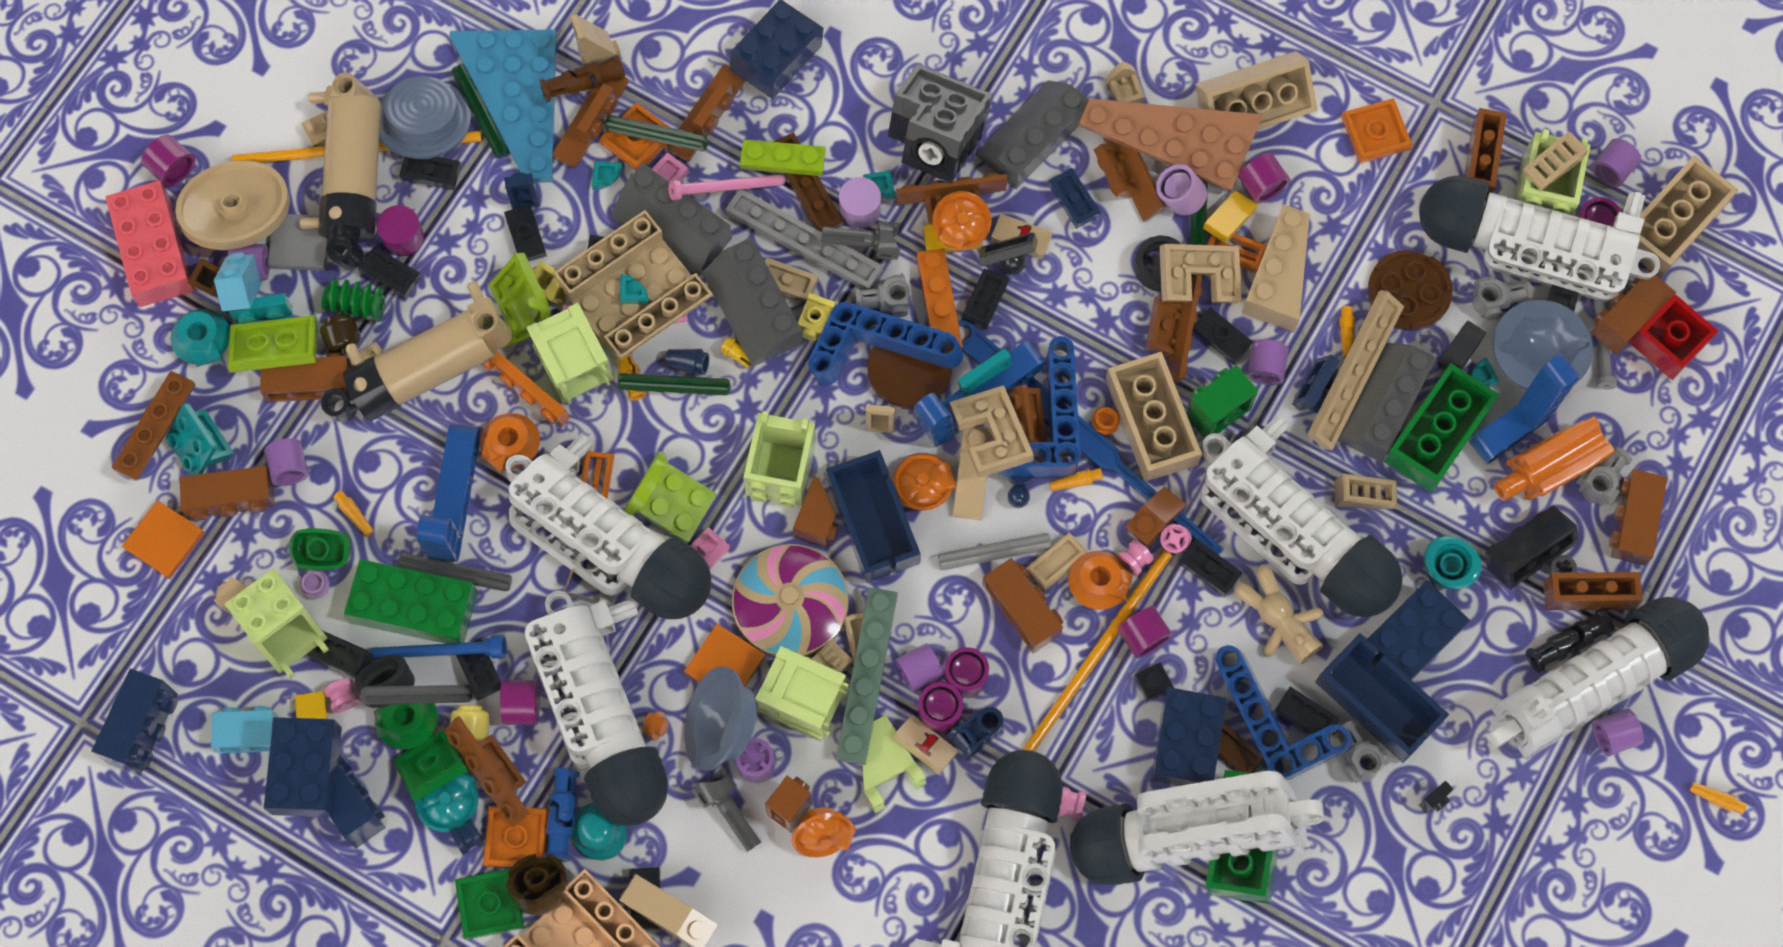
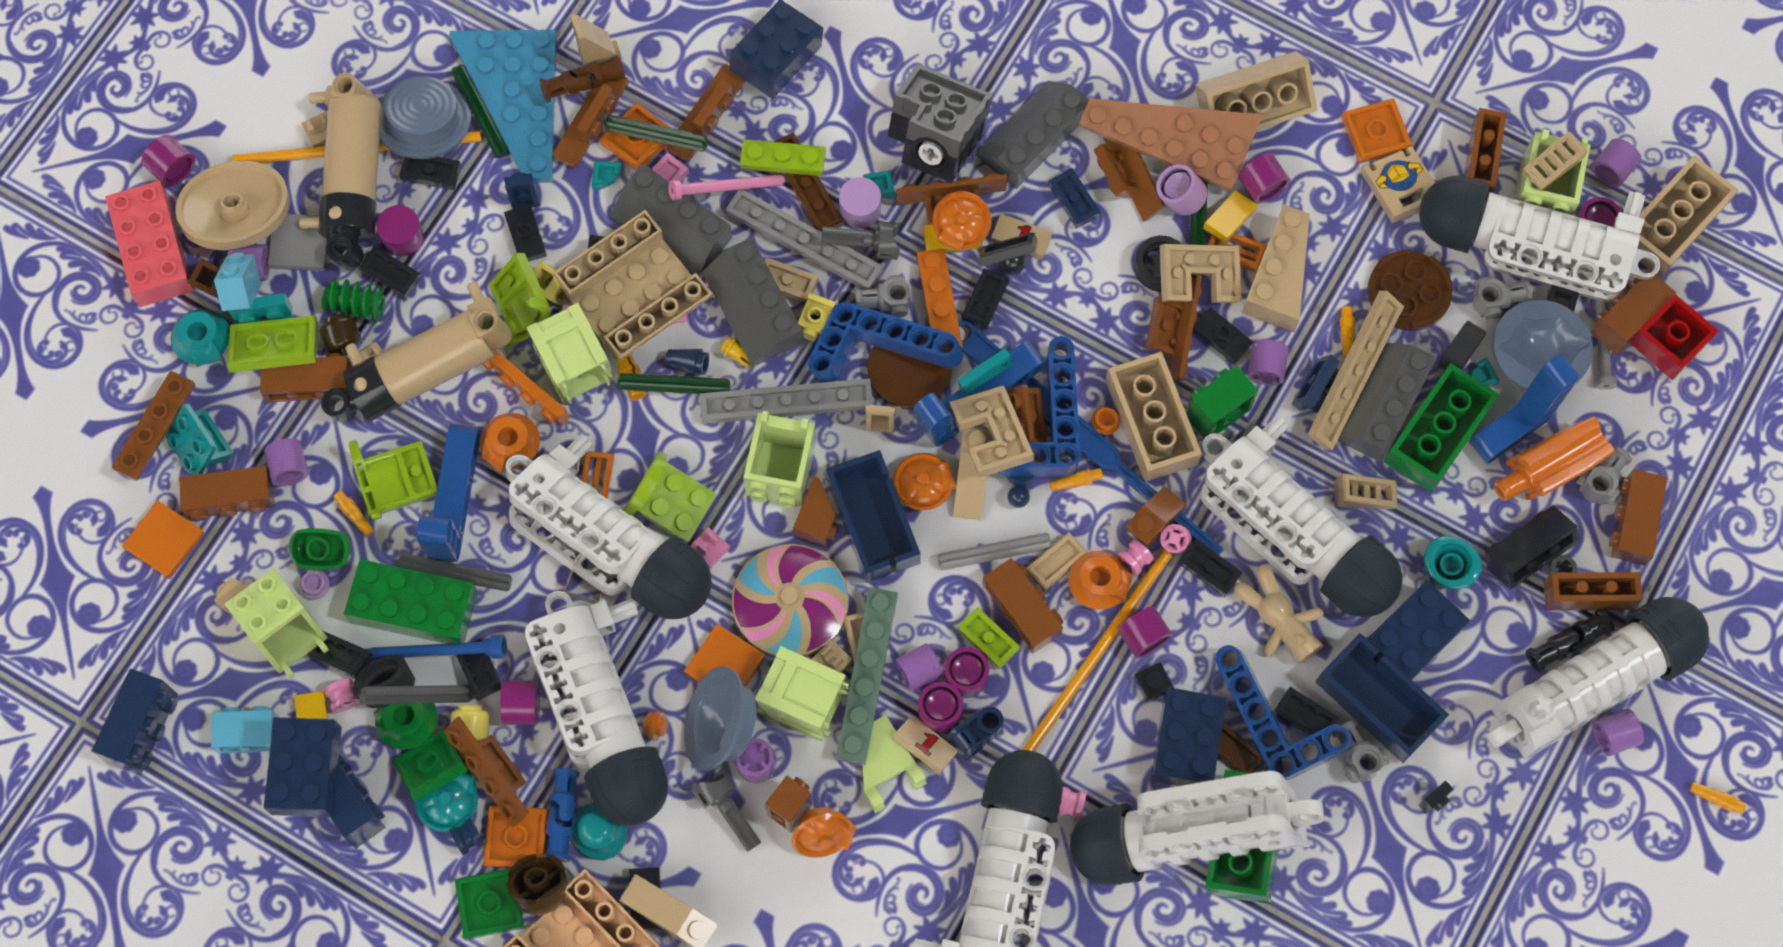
teal tile [620,274,649,304] -> none
tan tile [1105,62,1145,103] -> none
none -> lime piece [349,440,437,520]
none -> light grey plate [700,378,873,424]
none -> lime plate [957,607,1020,670]
none -> tan container [1361,146,1435,223]

